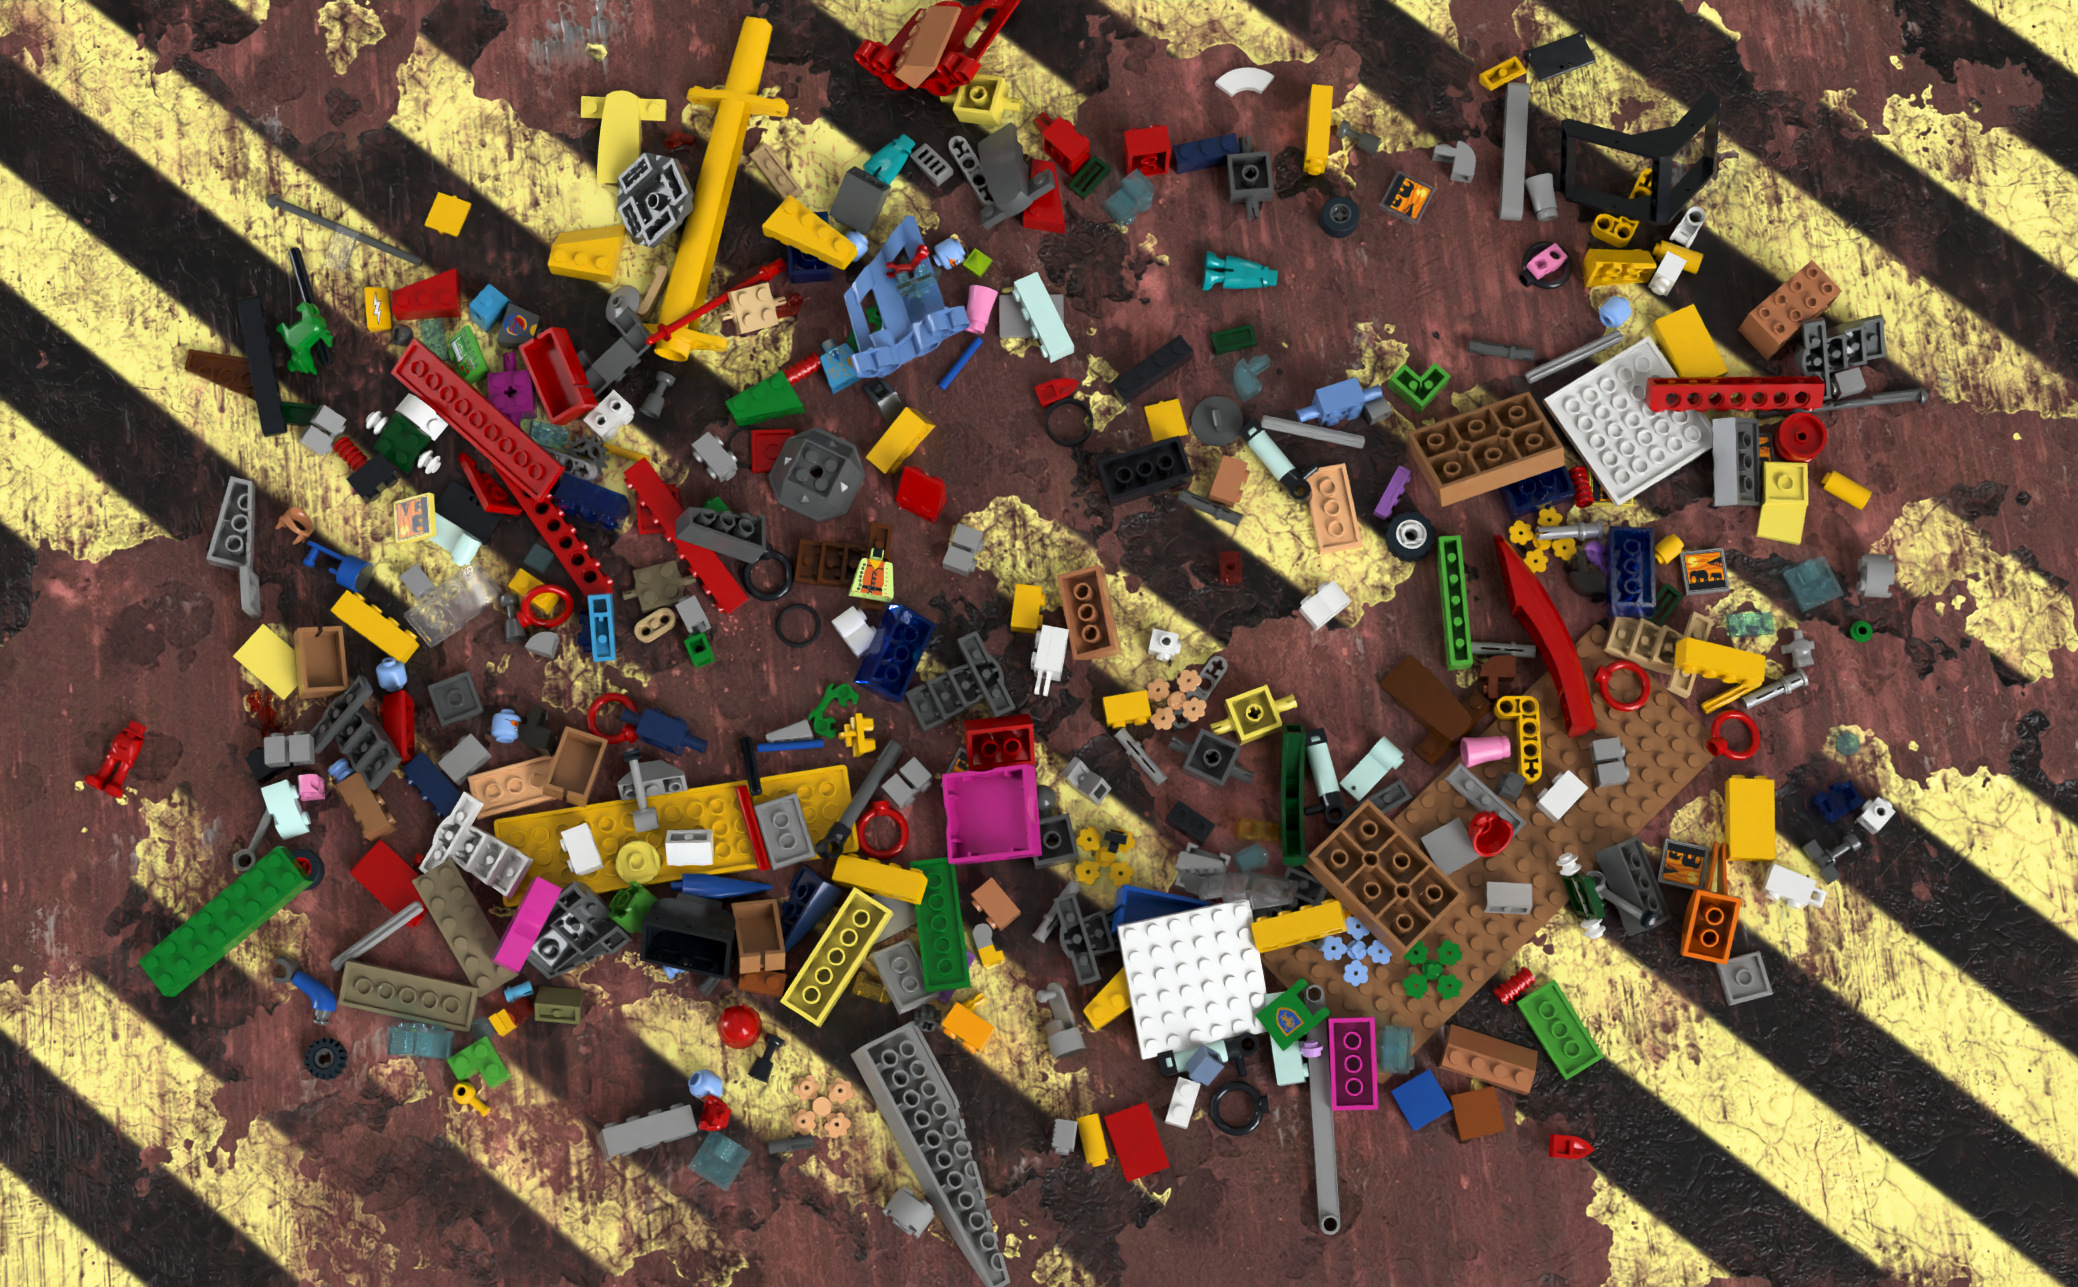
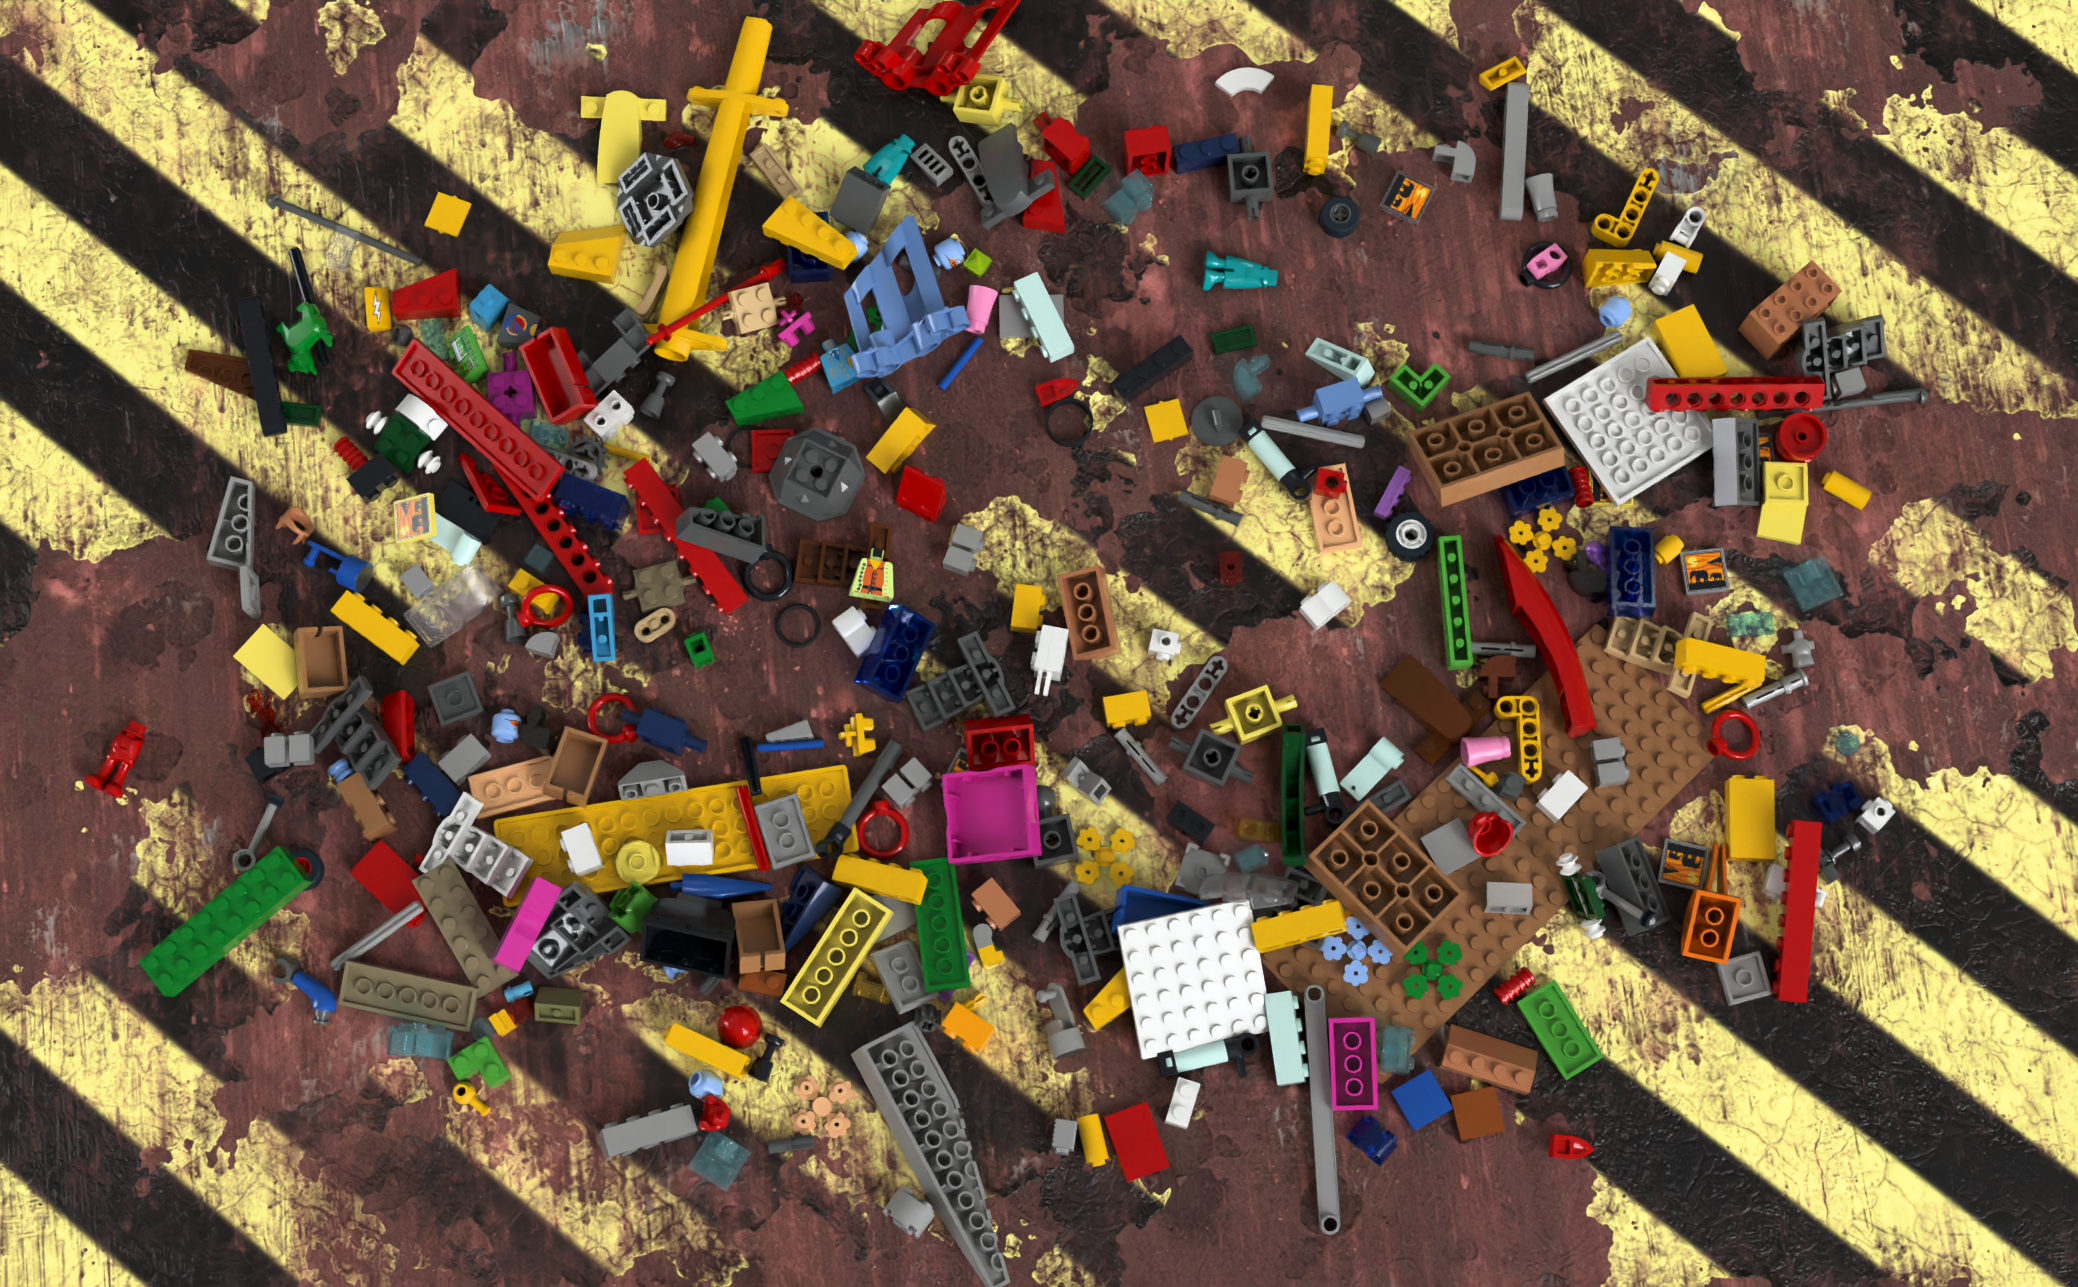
light aqua brick [261,780,311,840] -> none
light grey piece [297,405,346,456] -> none
bright pink leg [297,774,325,801] -> none
black bush [304,1038,348,1080] -> none
light blue head [376,657,407,692] -> none
light grey dish [606,285,640,325] -> none
light grey piece [622,748,659,833] -> none
light grey piece [675,595,711,634] -> none
green helmet [808,683,859,740] -> none
red arm [885,244,930,278] -> none
nougat slope [895,5,962,89] -> none
clear light blue hips [895,263,937,302] -> none
black brick [1096,435,1193,508] -> none
black tile [1104,828,1128,853] -> none
light nougat plant [1147,670,1206,730] -> none
light grey slope [1176,851,1226,874] -> none
sand blue brick [1186,1044,1224,1086] -> none
black piece [1210,1081,1270,1136] -> none
green flag [1255,978,1331,1052] -> none
lavender plate [1300,1040,1323,1057] -> none
black door [1523,30,1596,82] -> none
light grey pin [1535,520,1604,541] -> none
black window [1560,90,1721,226] -> none
red piece [1593,660,1651,712] -> none
dark green tile [1639,583,1684,627] -> none
green plate [1850,621,1873,643] -> none
light grey brick [1856,553,1895,598] -> none
none -> yellow brick [663,1022,752,1081]
none -> dark pink hips [775,310,816,348]
none -> light aqua slope [1305,337,1375,389]
none -> red brick [1313,467,1347,499]
none -> clear blue cylinder [1345,1115,1398,1167]
none -> yellow hand [1469,766,1499,787]
none -> red brick [1772,819,1822,1003]

